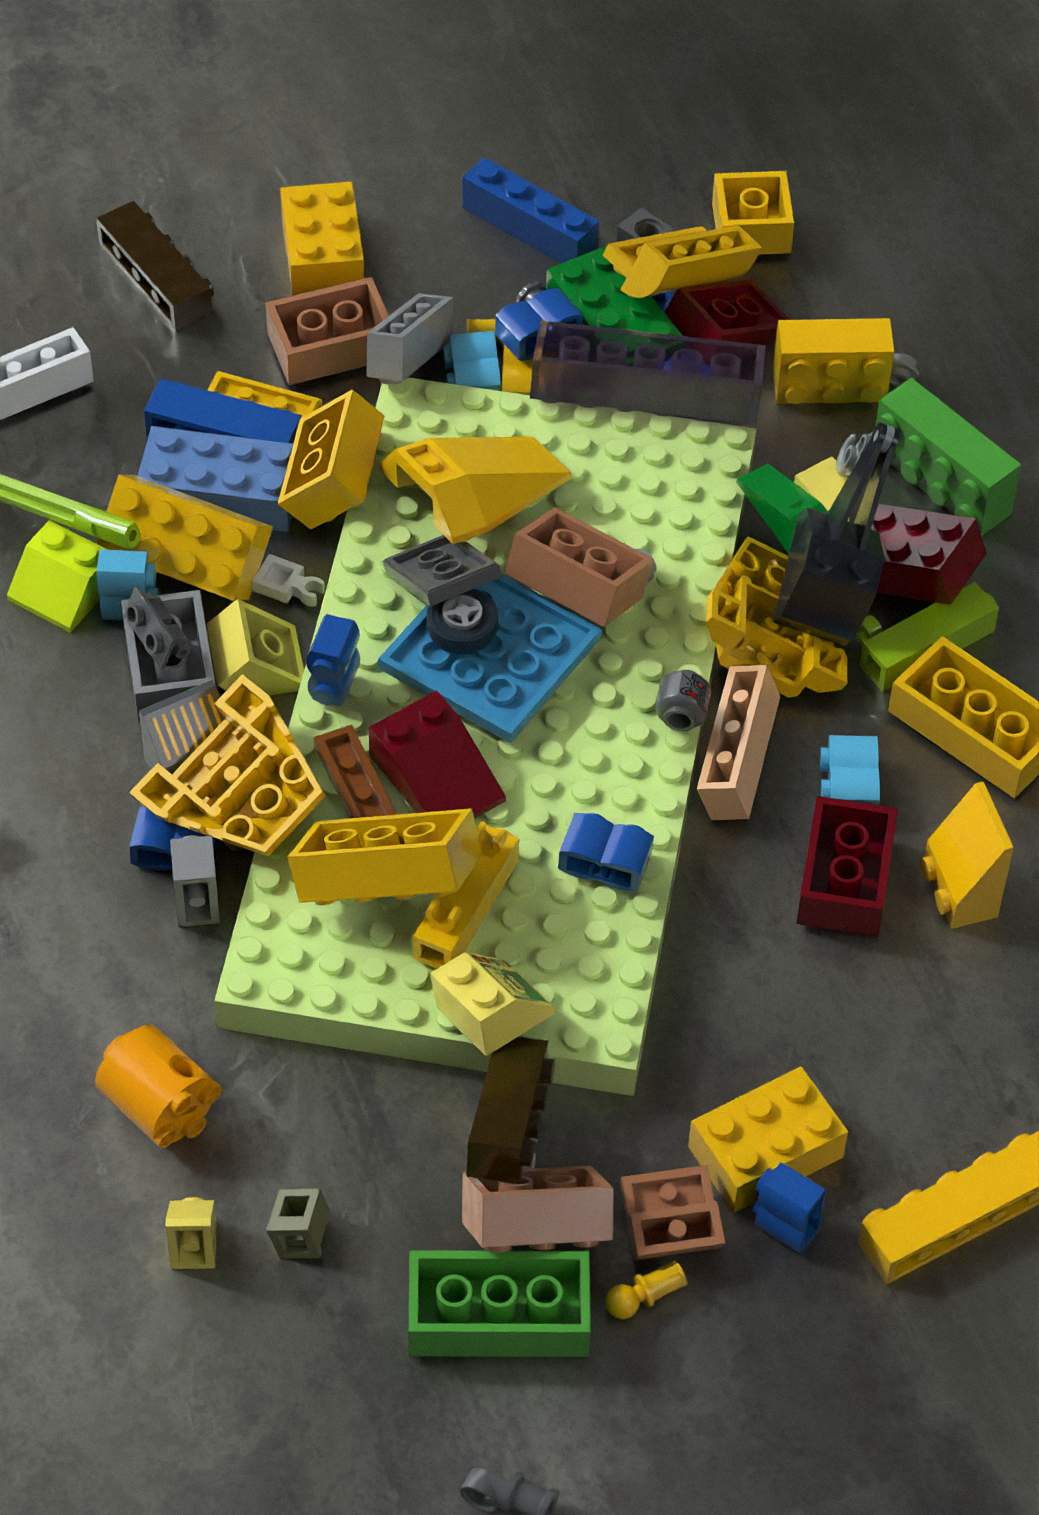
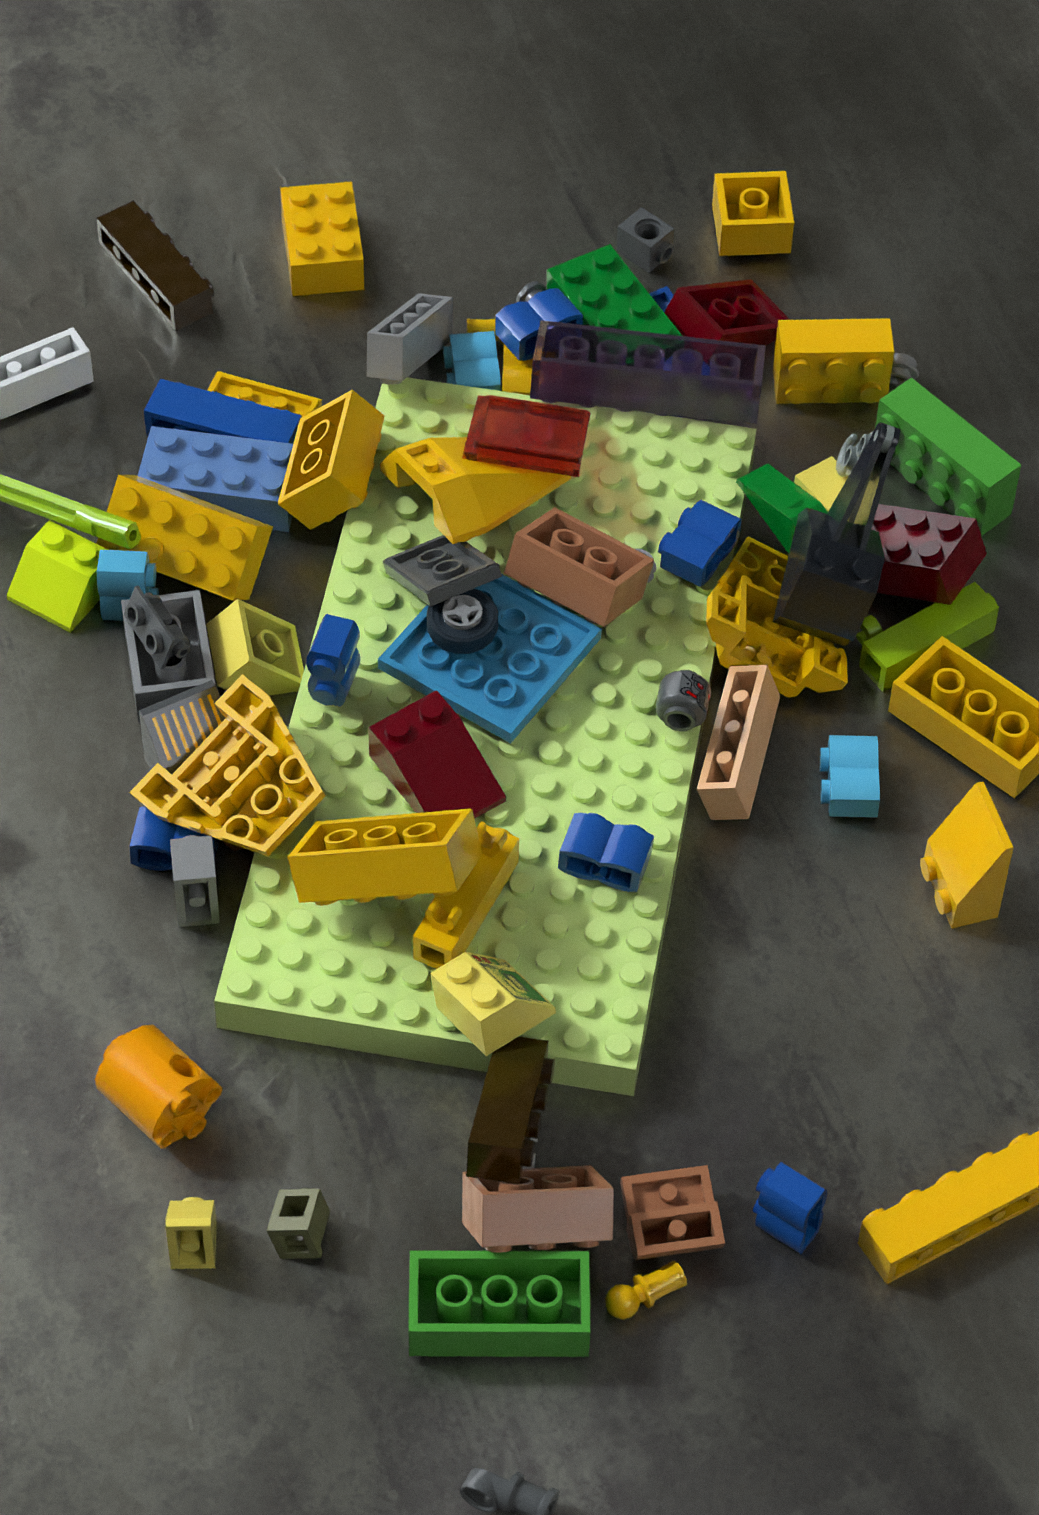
white plate [252,554,325,607] -> none
nougat brick [266,277,389,385] -> none
dark orange plate [314,724,397,819] -> none
blue brick [462,157,599,263] -> none
yellow brick [603,225,762,298] -> none
yellow brick [688,1066,848,1213] -> none
dark red brick [796,796,898,937] -> none
none -> clear red piece [462,395,591,477]
none -> blue brick [658,500,742,587]

